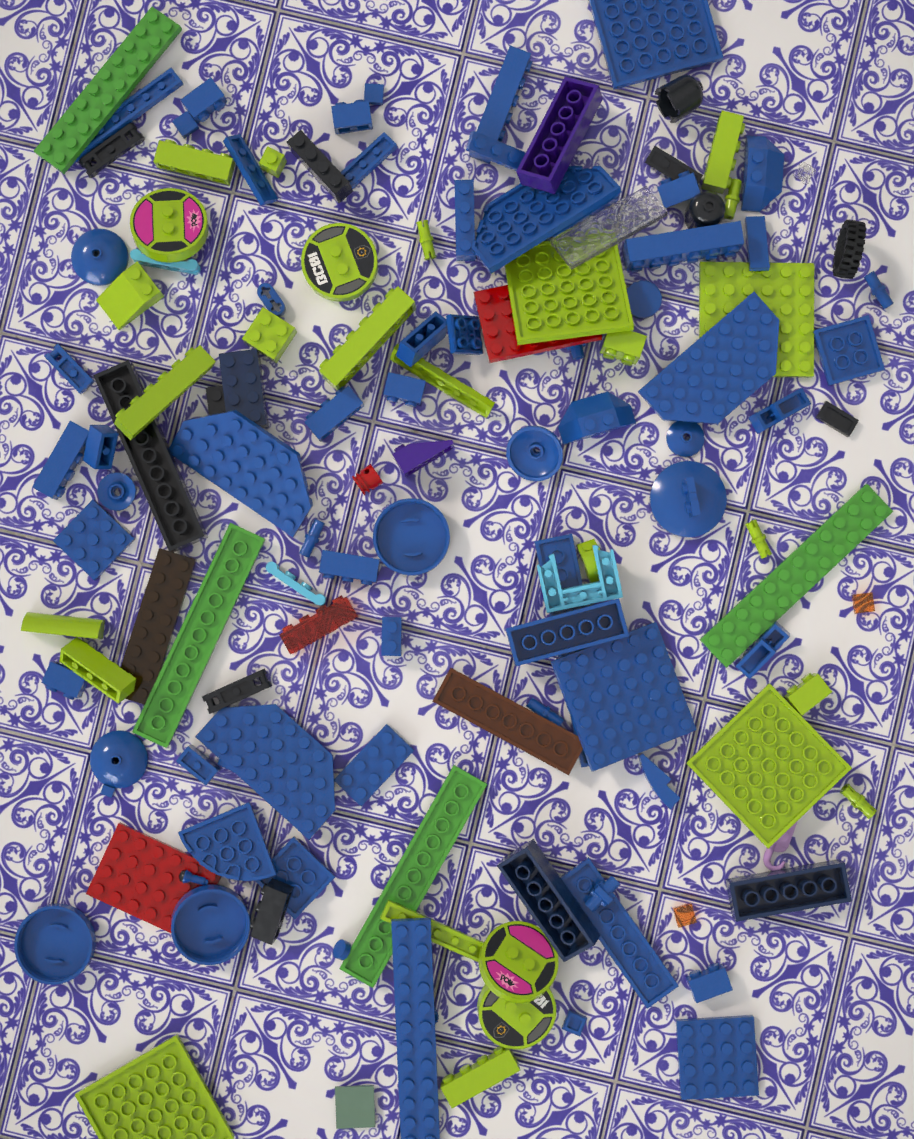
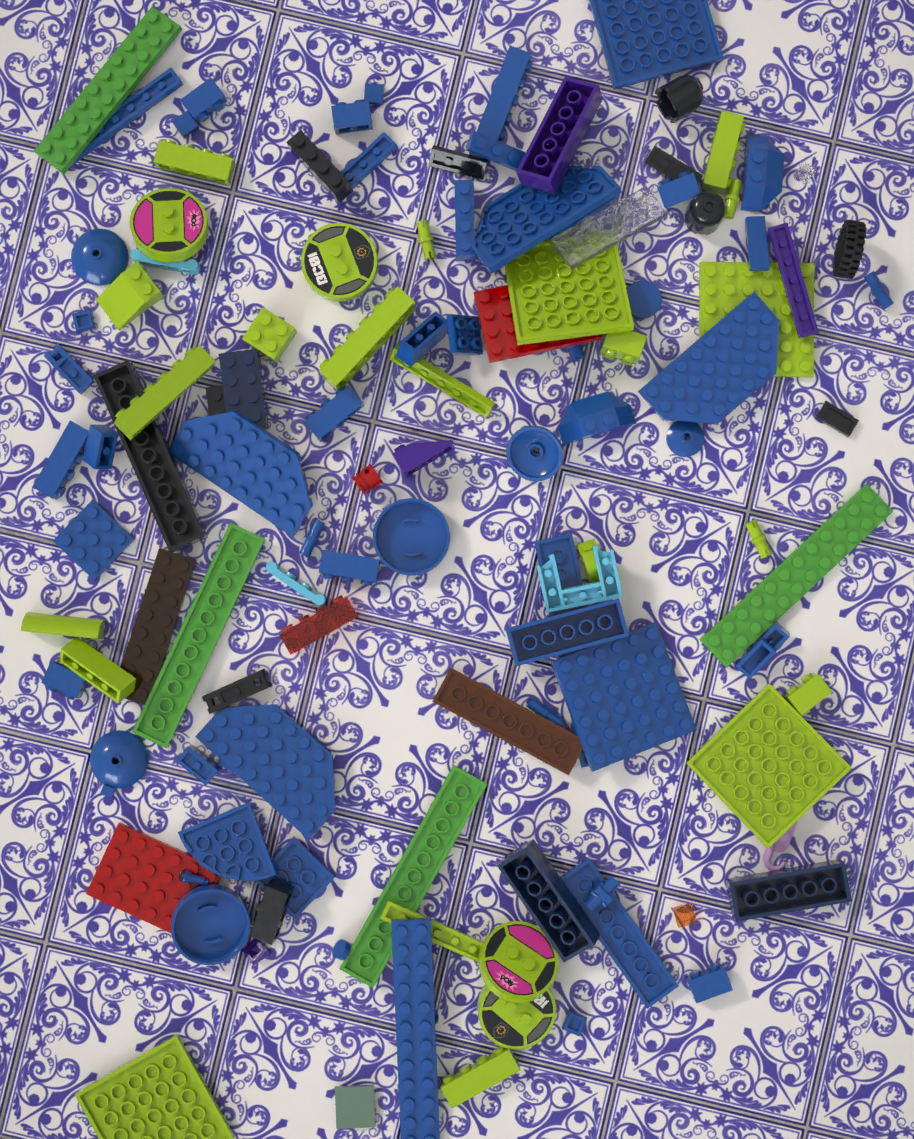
blue piece [14,903,96,985] -> none
black plate [79,123,145,178] -> none
blue dish [97,472,136,511] -> none
blue plate [223,134,278,206] -> none
blue beam [257,283,286,317] -> none
lime brick [259,146,287,178] -> none
blue plate [334,724,414,806] -> none
blue brick [381,617,402,656] -> none
blue brick [383,372,426,407] -> none
blue brick [622,221,744,273] -> none
blue slope [638,753,680,810] -> none
blue bracket [650,461,727,538] -> none
blue plate [675,1015,759,1100] -> none
blue slope [748,388,811,434] -> none
blue plate [813,315,885,386] -> none
lime pin [840,784,877,819] -> none
clear orange tile [852,592,875,614] -> none
none -> blue tile [72,309,96,333]
none -> dark purple slope [242,938,272,965]
none -> black plate [428,145,488,180]
none -> dark purple plate [767,223,819,339]

